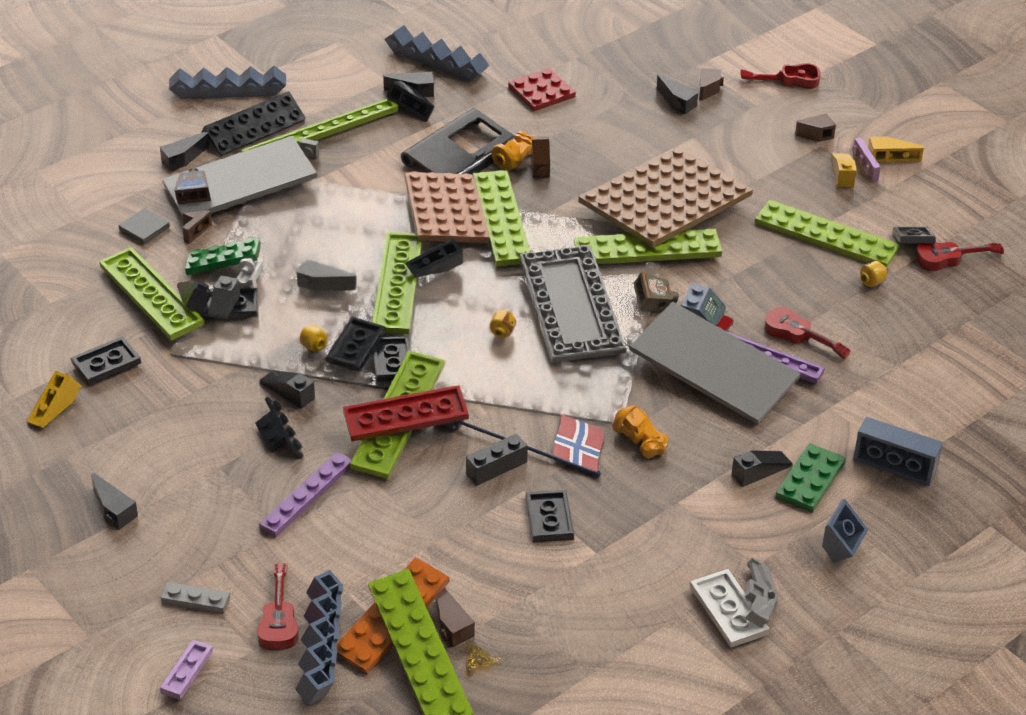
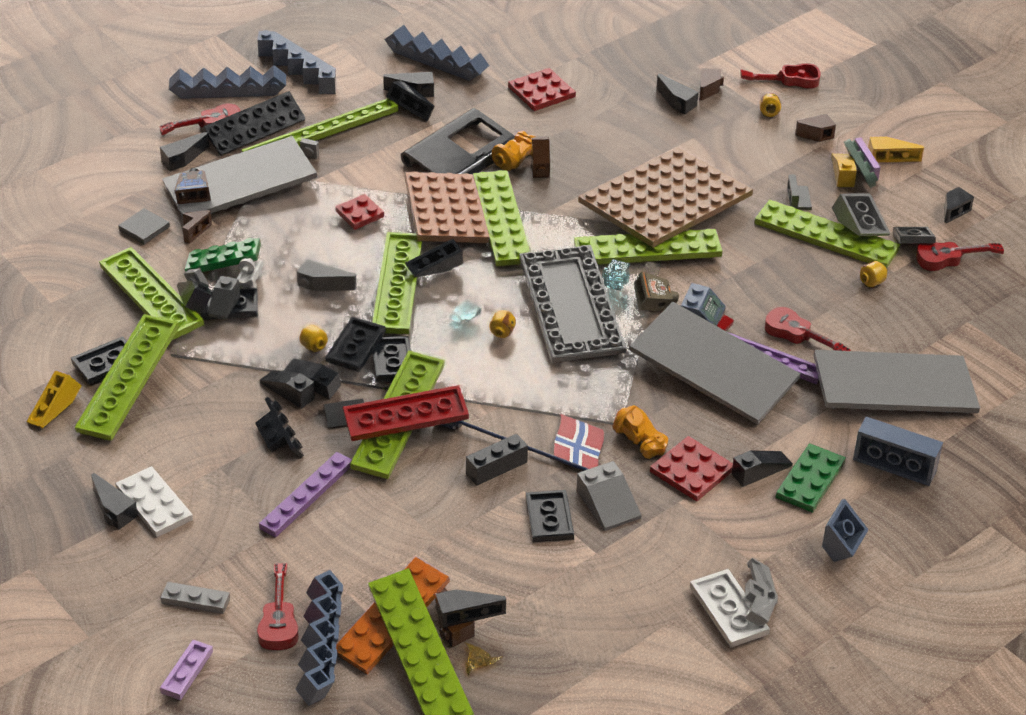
none -> lime plate [75,314,180,441]
none -> white plate [116,466,193,538]
none -> piece [159,103,241,135]
none -> light grey plate [184,268,208,285]
none -> sand blue brick [257,30,336,94]
none -> black slope [283,358,341,399]
none -> dark grey panel [323,398,364,428]
none -> plate [335,194,385,230]
none -> black slope [435,589,506,628]
none -> clear light blue plate [449,300,481,329]
none -> light grey slope [576,461,642,531]
none -> clear light blue brick [602,259,630,291]
none -> plate [650,436,733,502]
none -> yellow head [759,93,781,117]
none -> panel [787,175,812,210]
none -> light grey tile [813,350,980,414]
none -> light grey slope [832,193,891,236]
none -> sand green plate [844,139,878,188]
none -> black slope [944,187,974,223]

